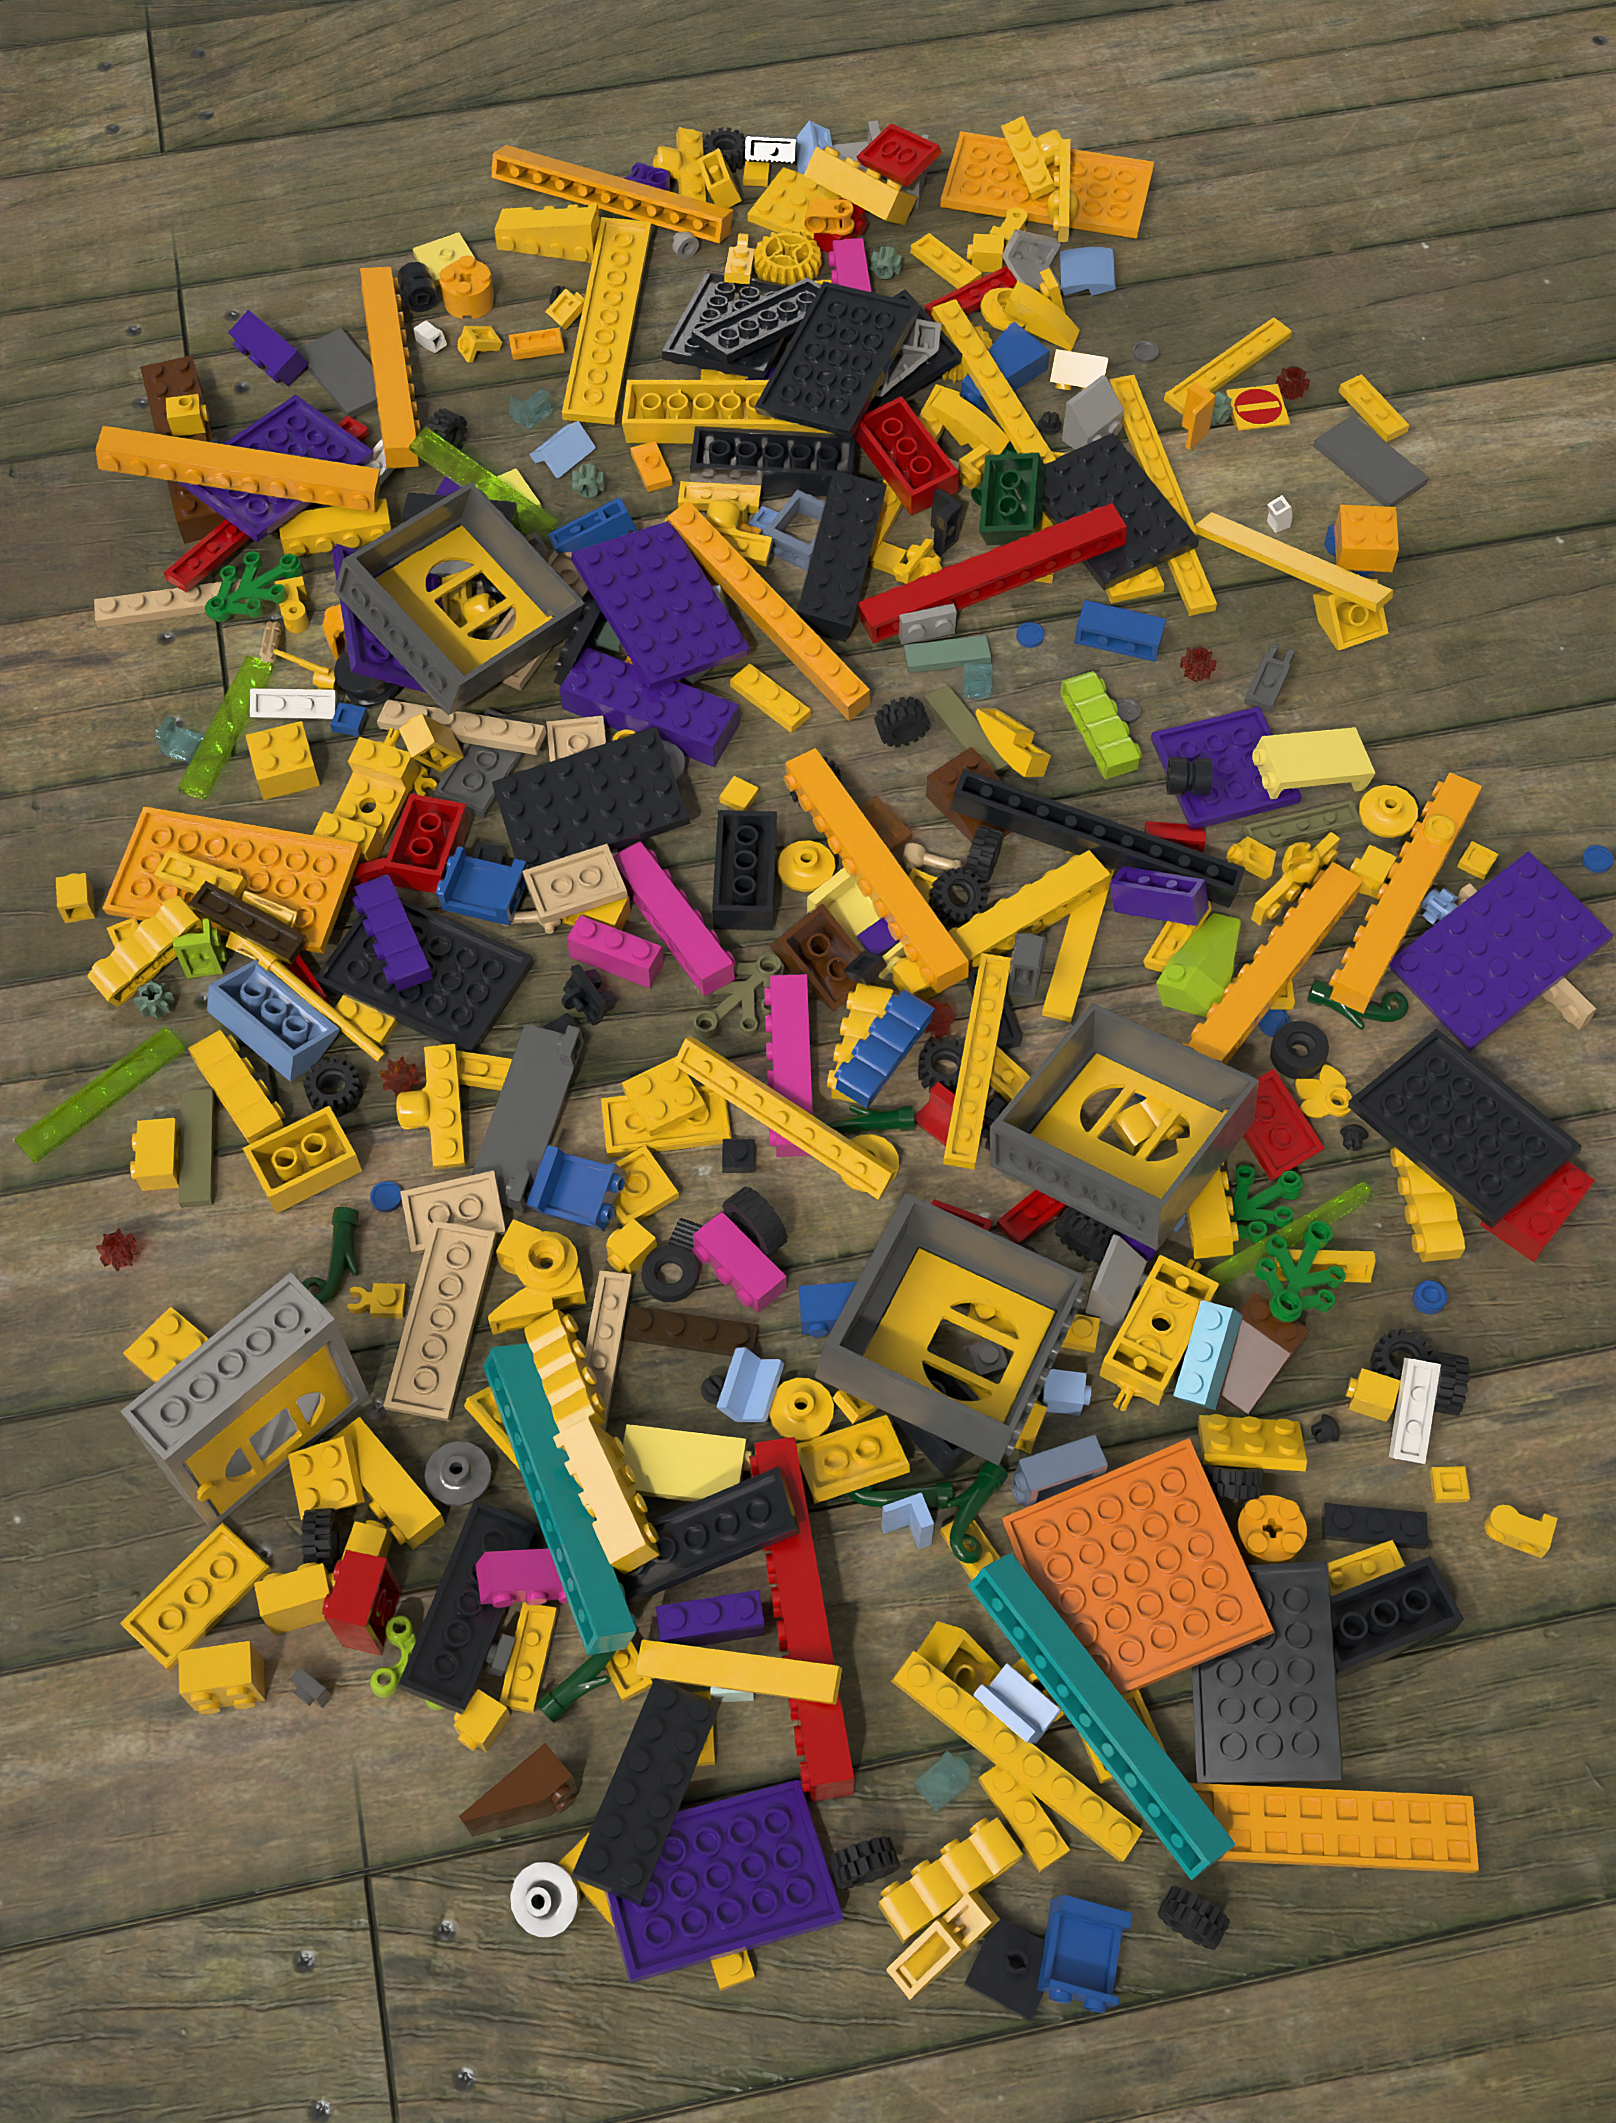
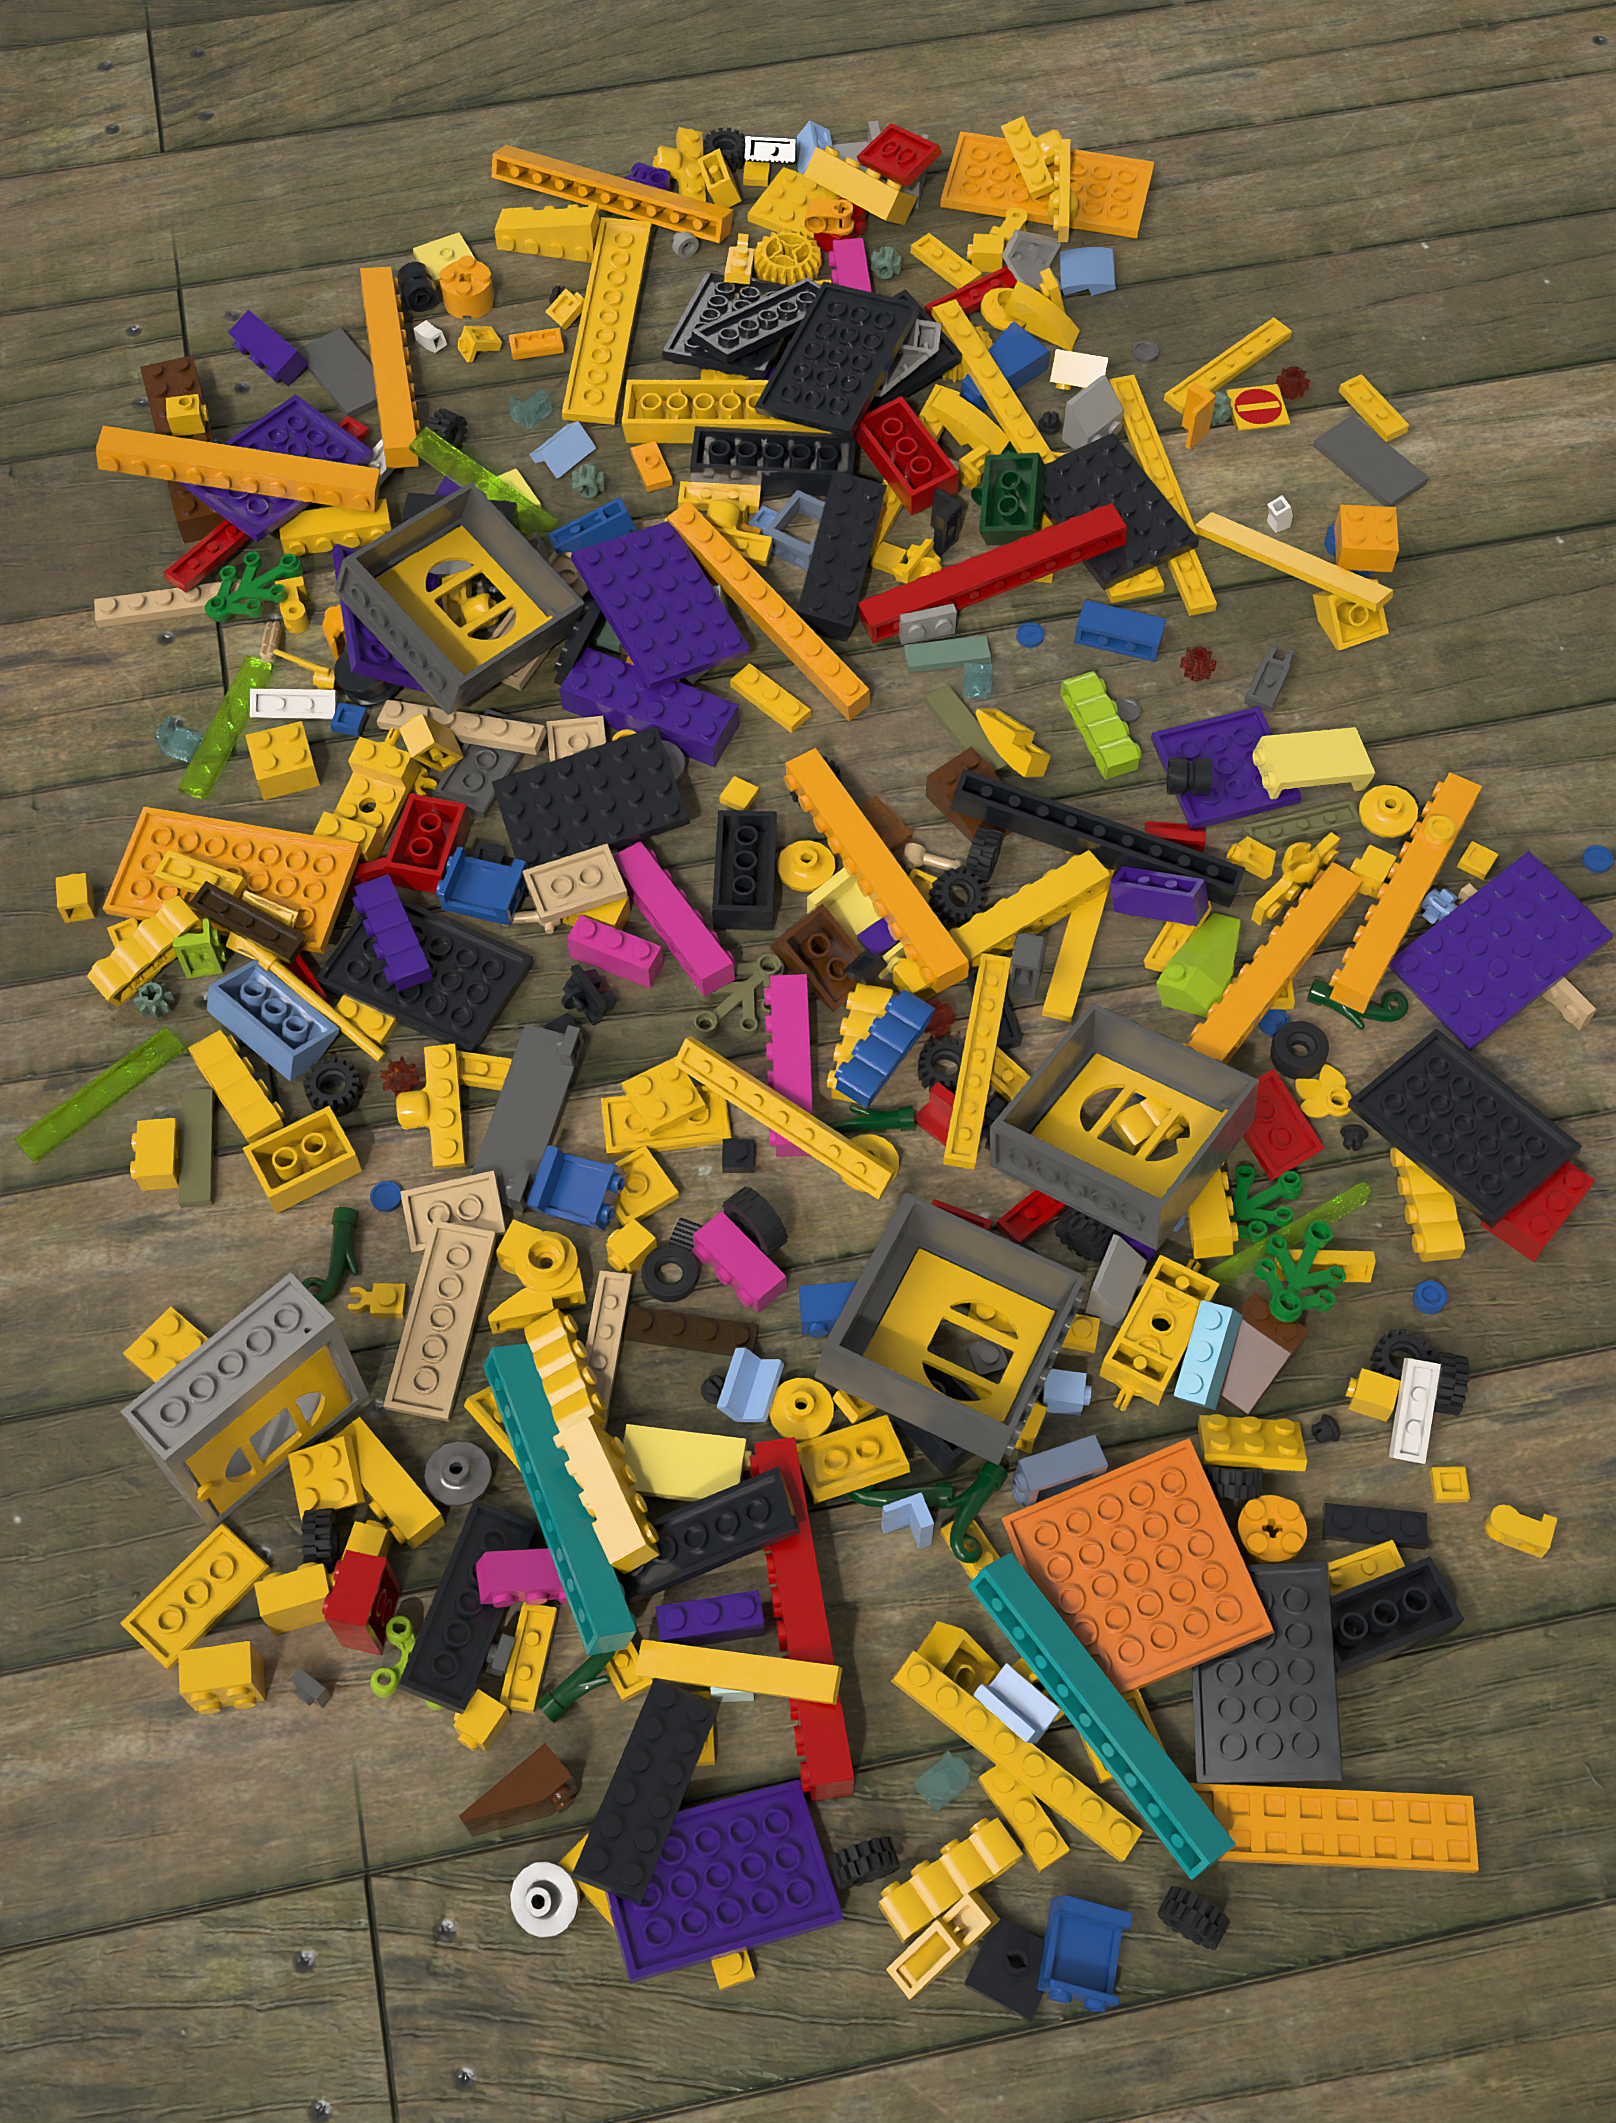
clear red gear [96,1229,140,1271] -> none
black tyre [874,697,930,747] -> none

